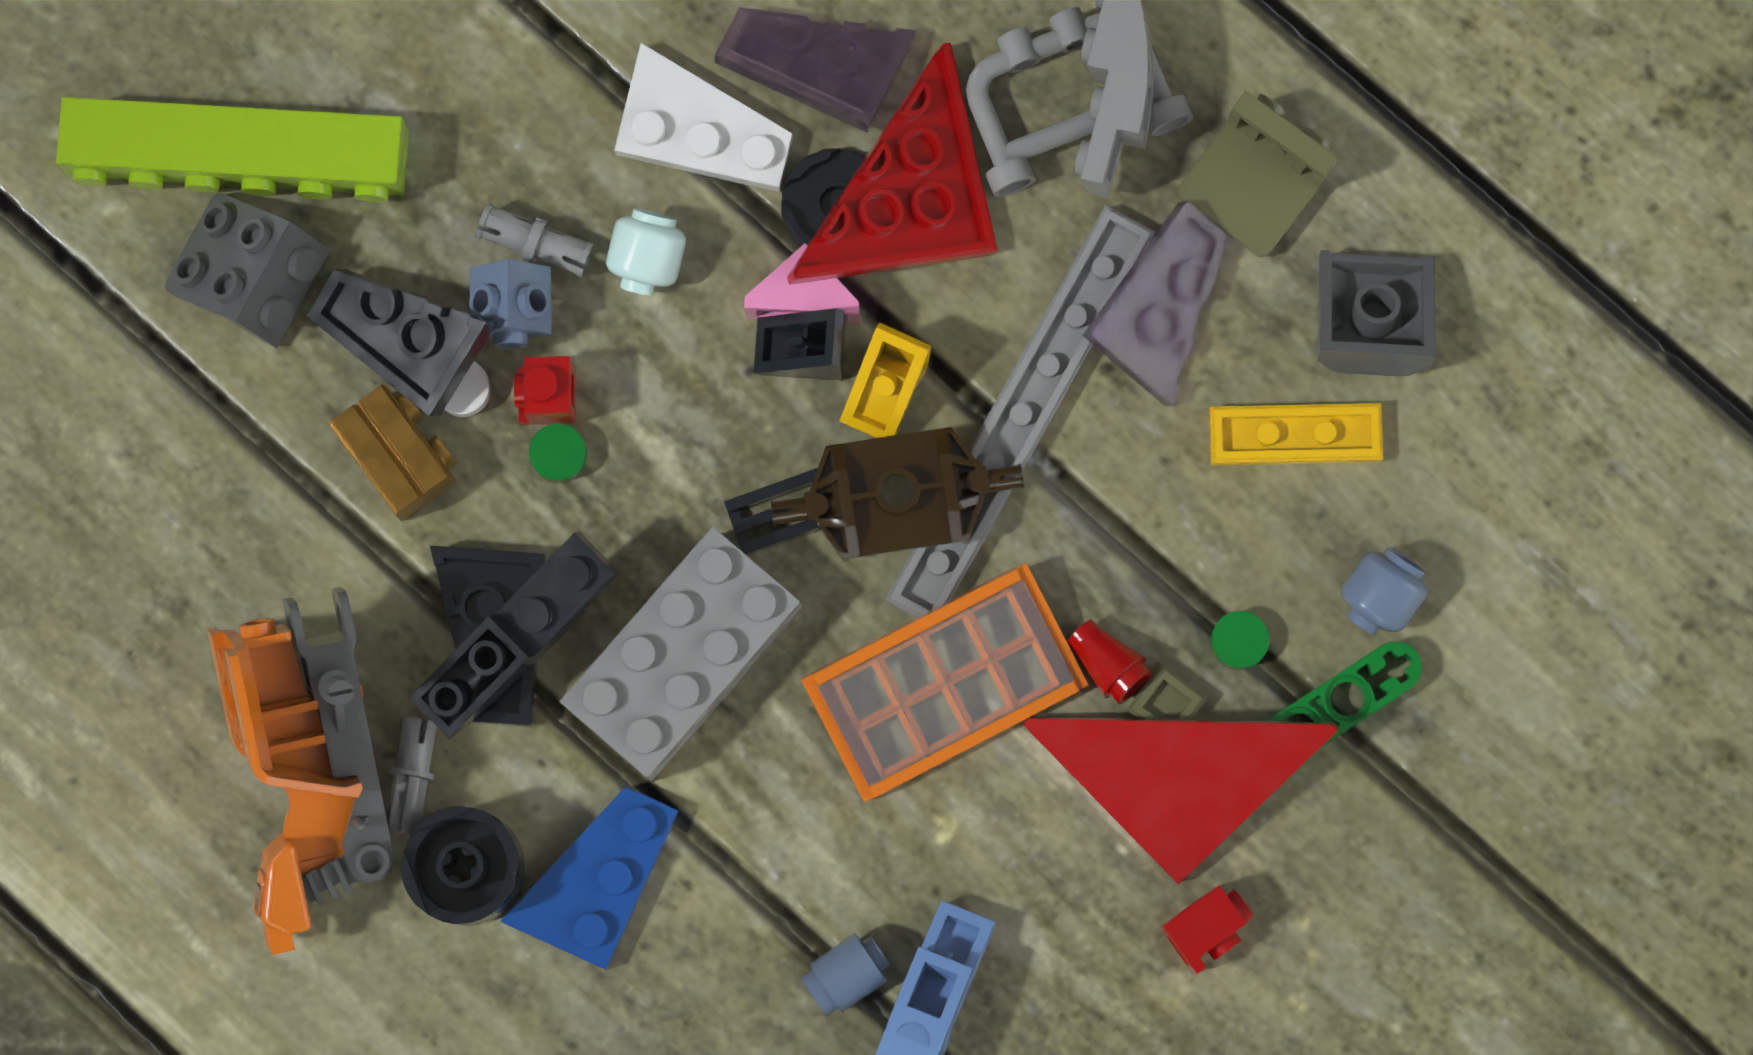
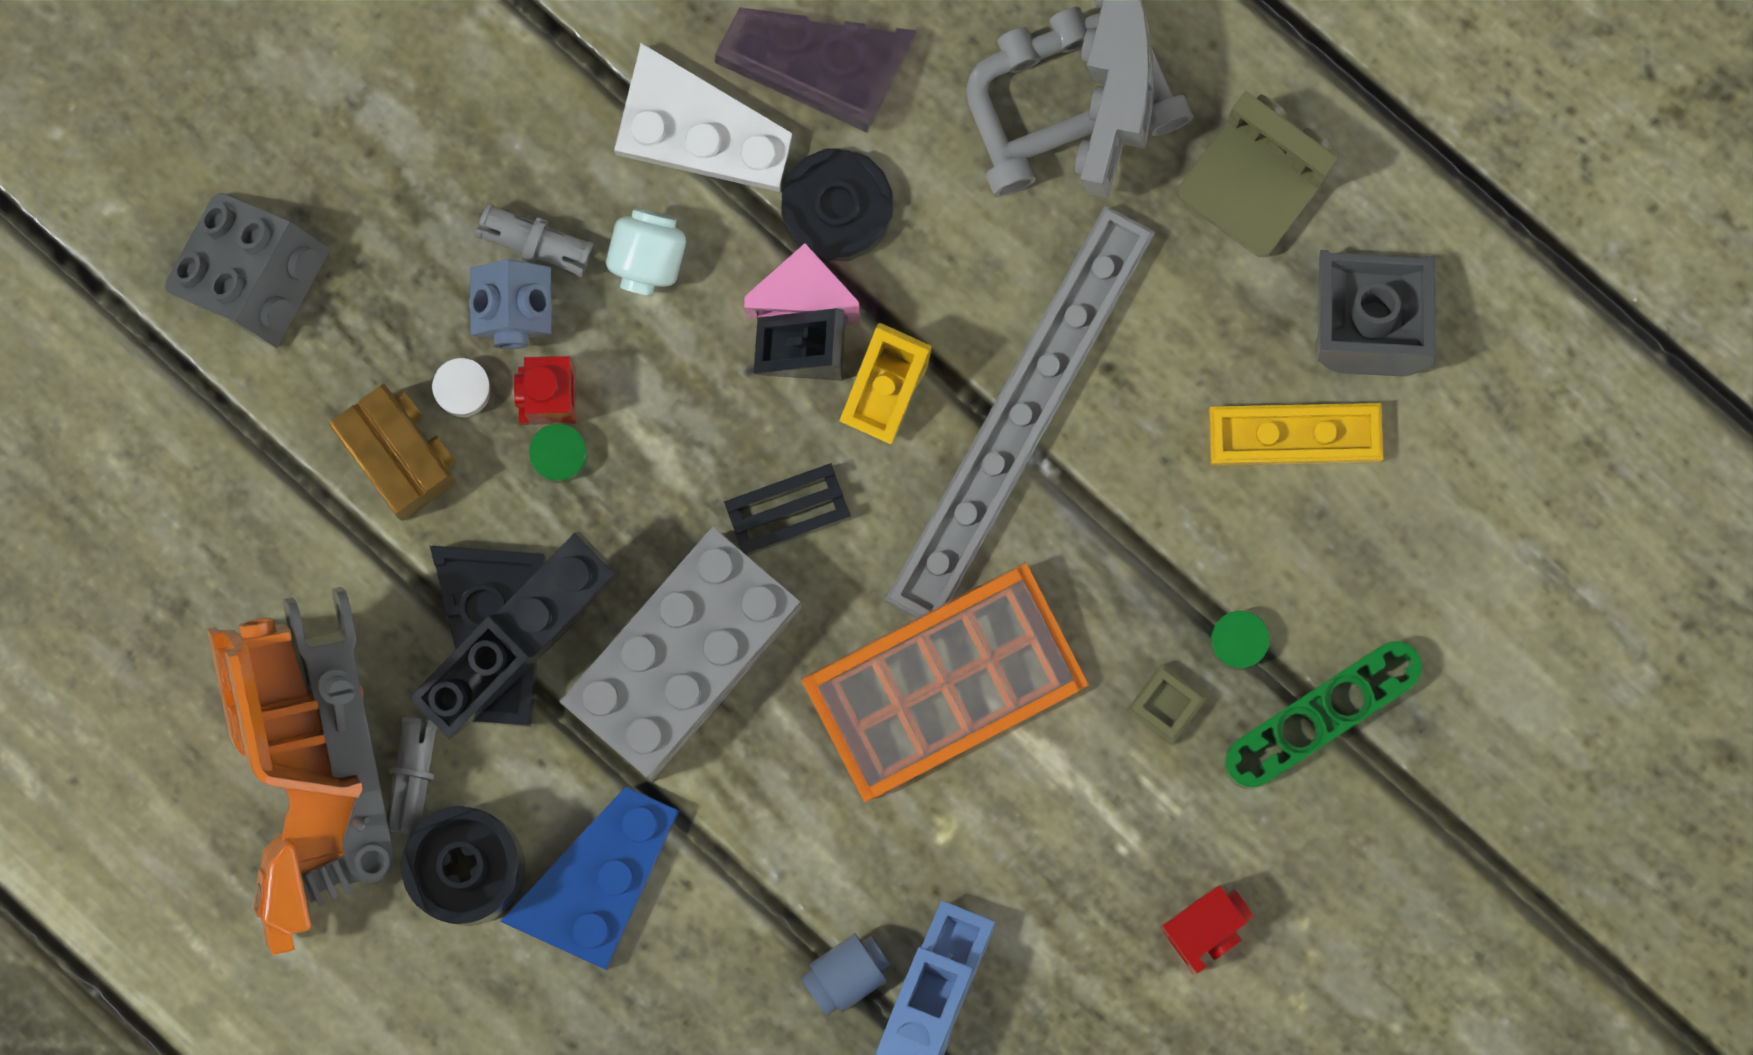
lime brick [56,97,409,203] -> none
black wing [307,269,497,416] -> none
dark brown plate [770,427,1024,562] -> none
red tile [787,43,998,285] -> none
red tile [1022,716,1339,885] -> none
red cone [1067,619,1152,705] -> none
clear purple wing [1082,201,1229,406] -> none
sand blue head [1341,547,1428,635] -> none

